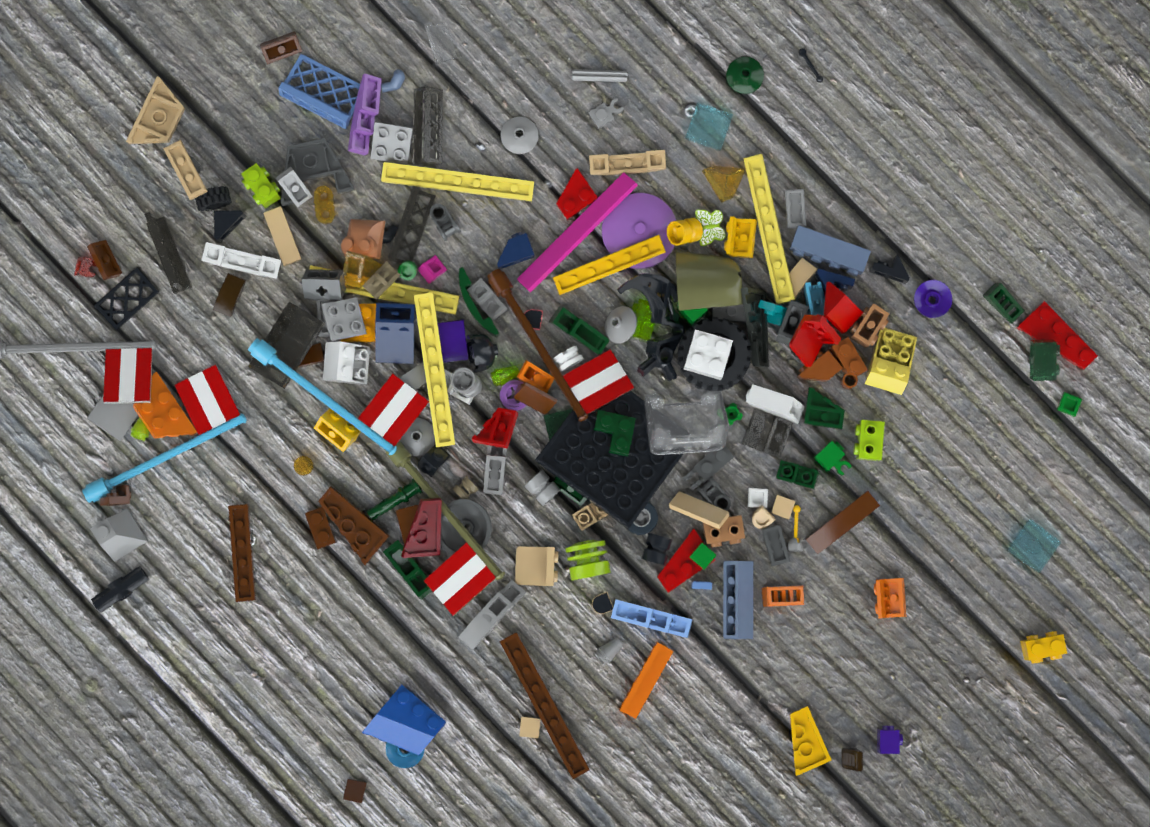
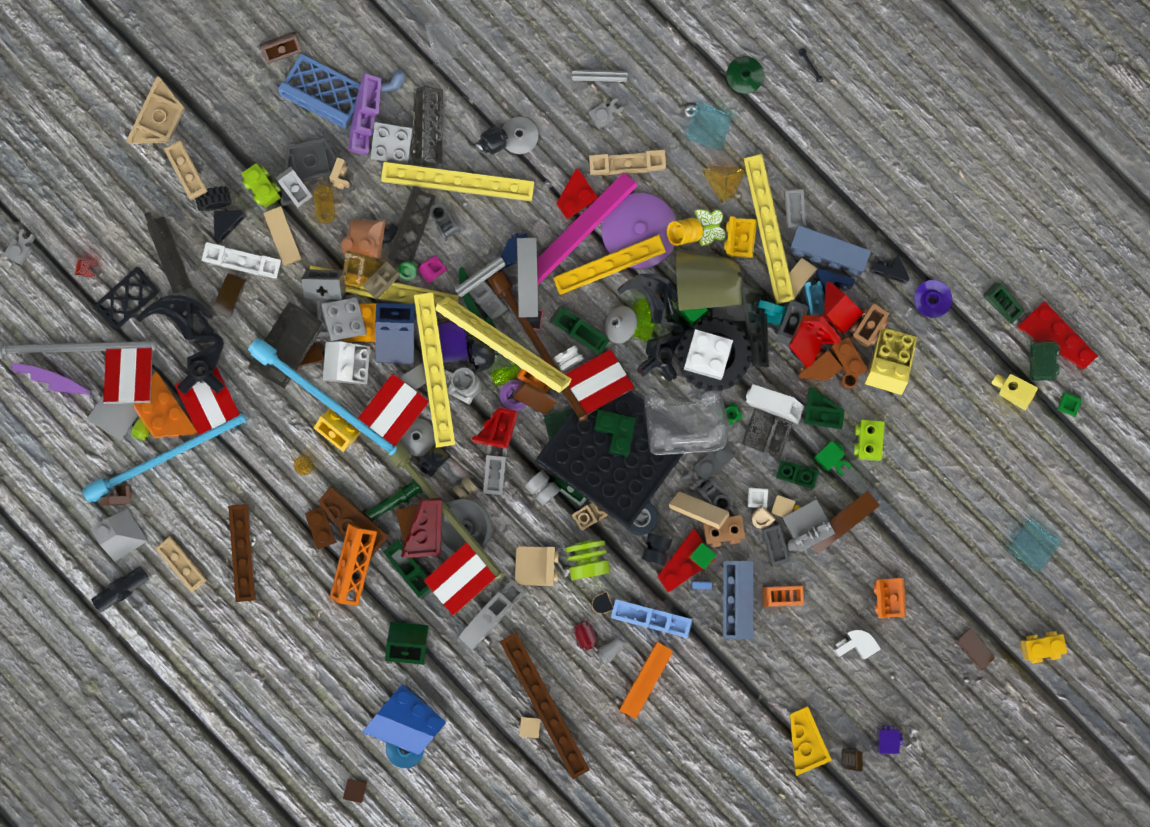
reddish brown plate [87,240,122,280] -> none
none -> light grey plate [4,229,35,266]
none -> medium lavender slope [12,363,91,395]
none -> black piece [136,295,225,395]
none -> tan tile [155,536,207,593]
none -> tan bracket [329,157,350,190]
none -> orange fence [330,524,377,606]
none -> dark green slope [385,622,429,665]
none -> light yellow plate [435,297,571,393]
none -> light grey axle [455,257,505,297]
none -> black head [479,126,508,155]
none -> light grey slope [517,238,538,317]
none -> dark red brick [573,621,598,651]
none -> light grey hinge [783,500,835,551]
none -> white brick [833,630,880,660]
none -> reddish brown slope [955,628,995,671]
none -> light yellow torso [992,374,1038,411]

